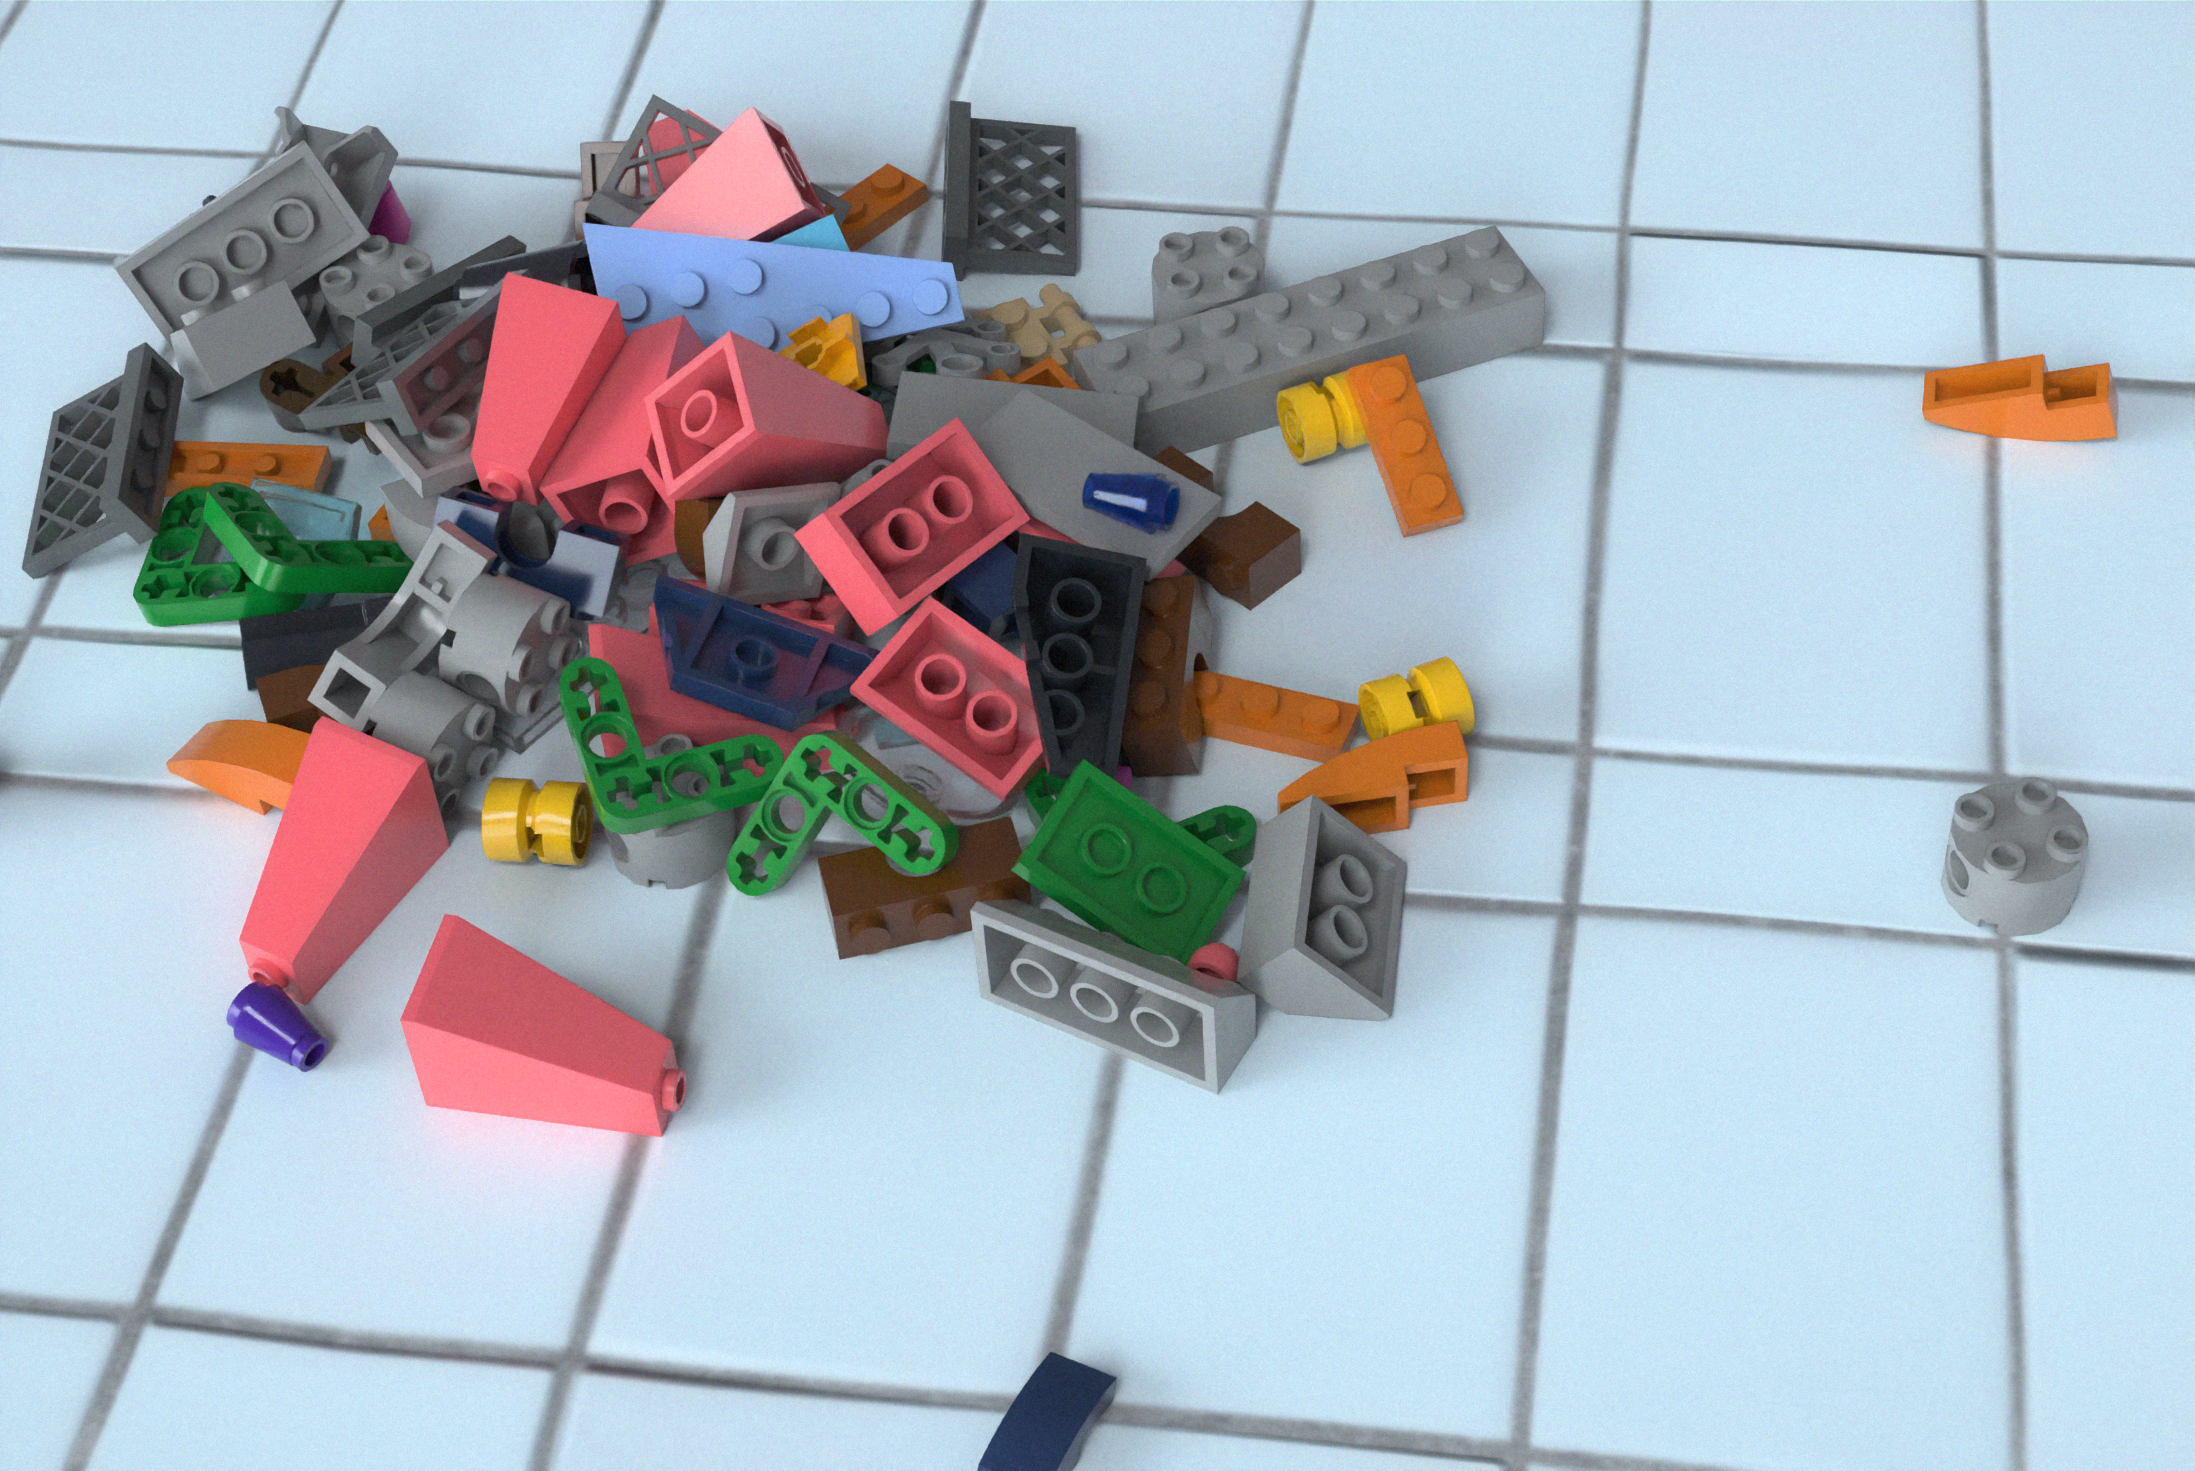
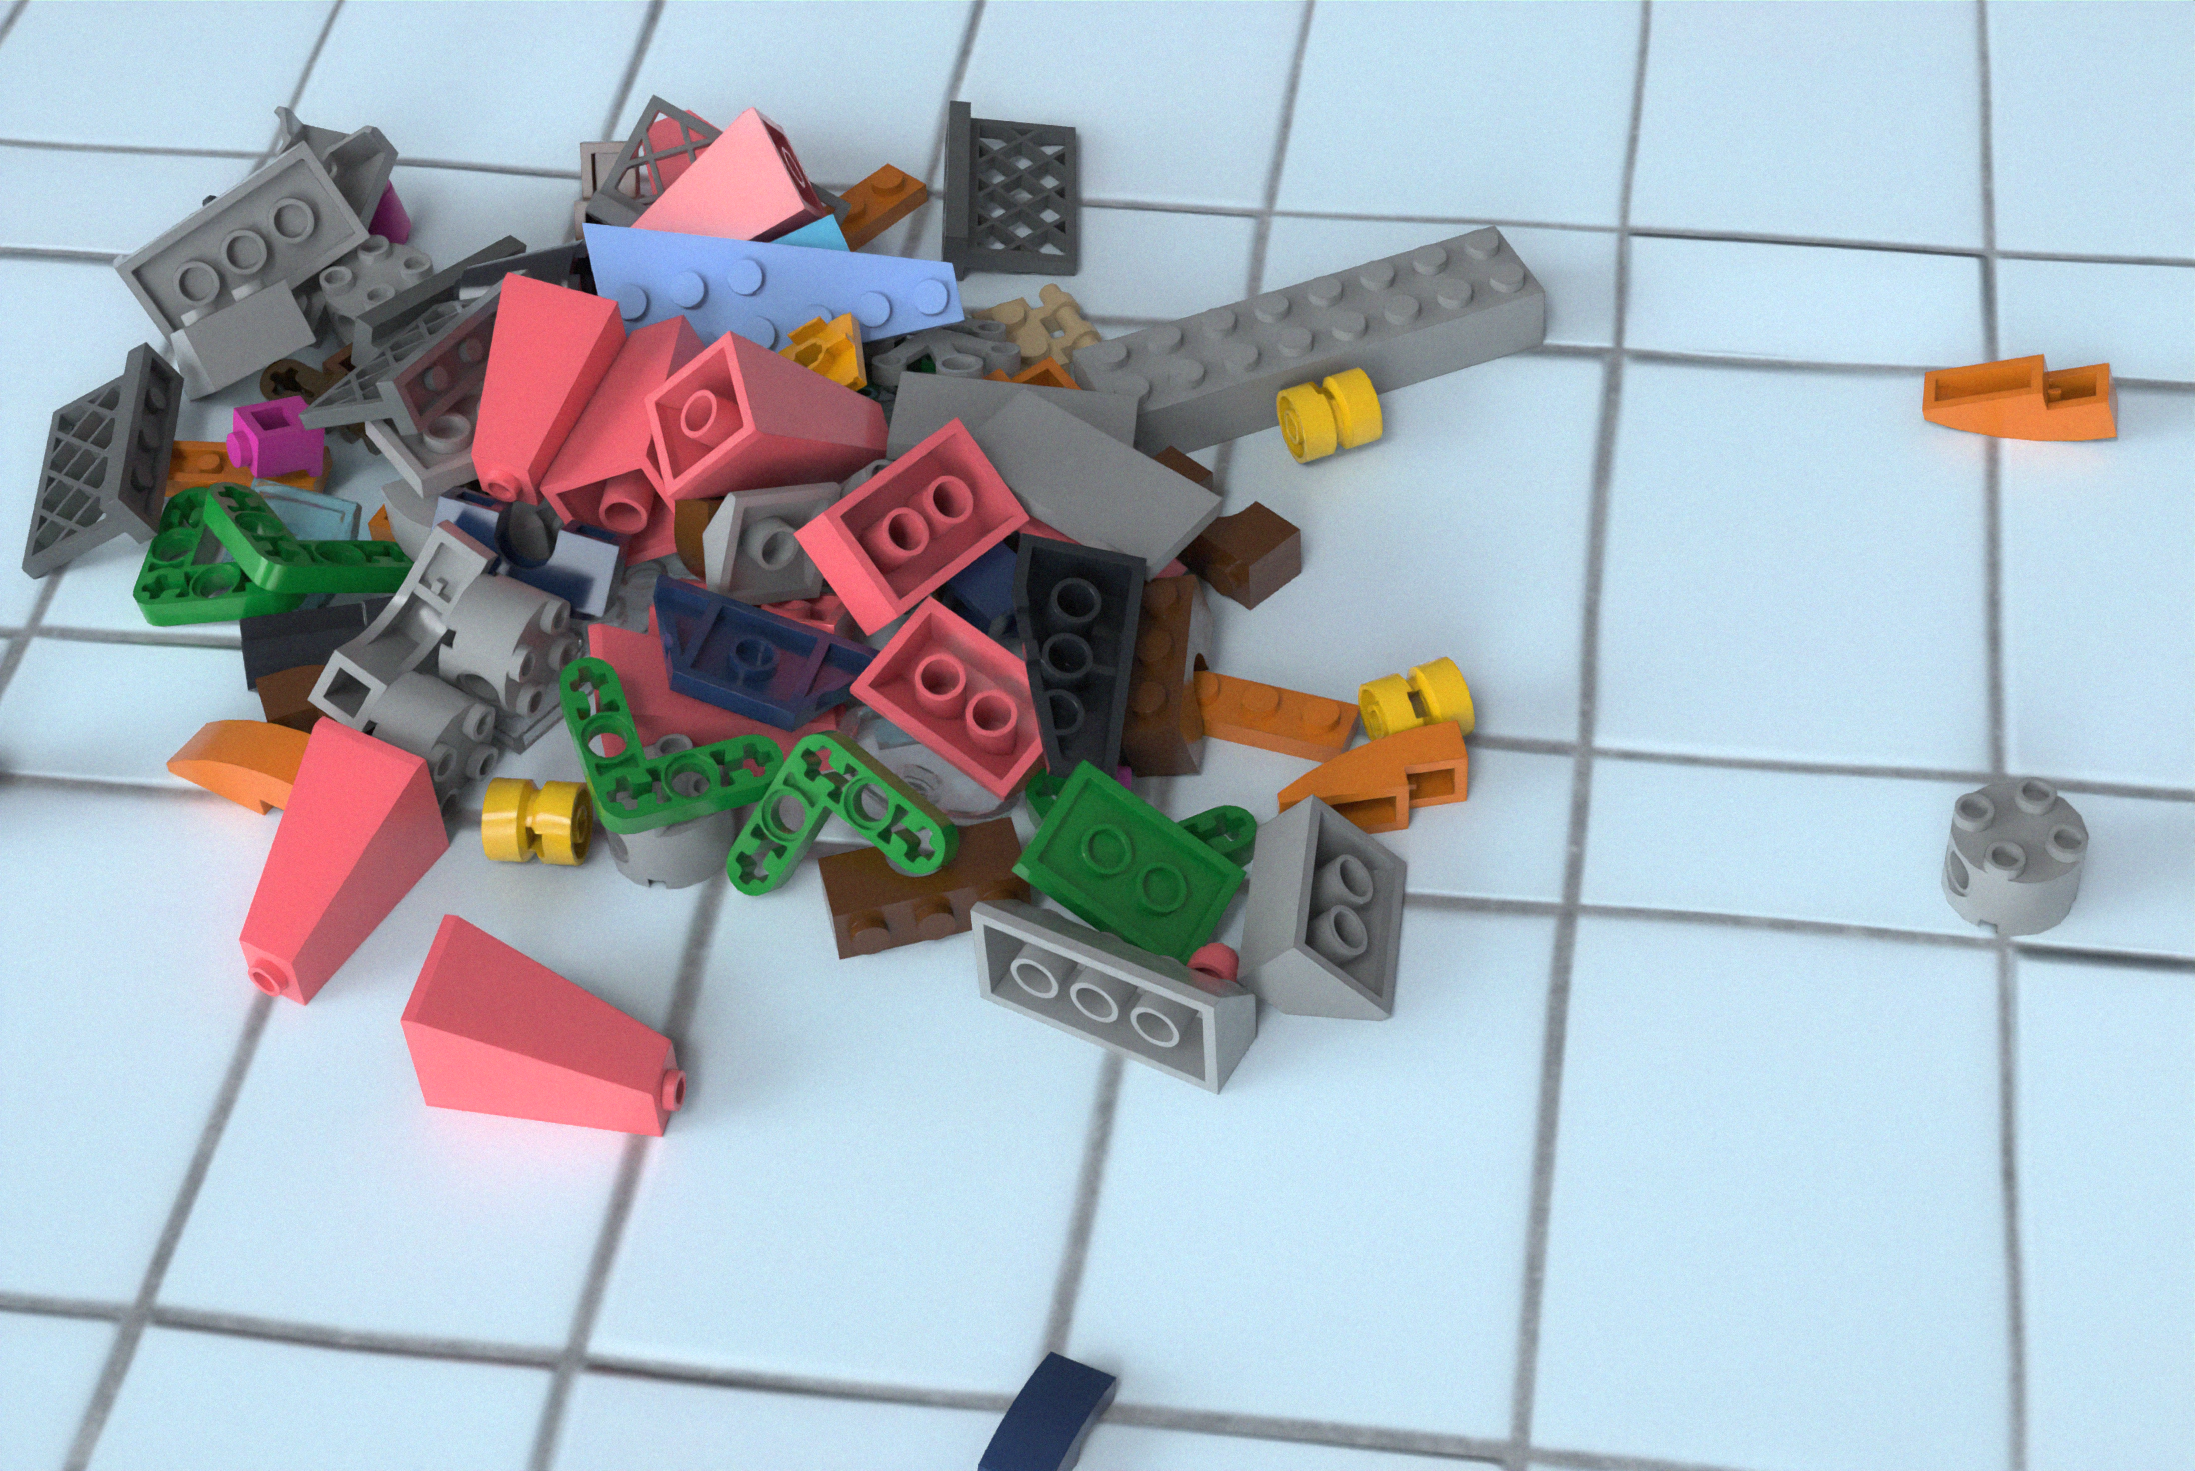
dark purple cone [226,981,329,1072] -> none
clear blue cone [1082,472,1181,535] -> none
light grey brick [1151,226,1265,326] -> none
orange plate [1345,354,1464,538] -> none
none -> dark pink brick [226,395,325,479]

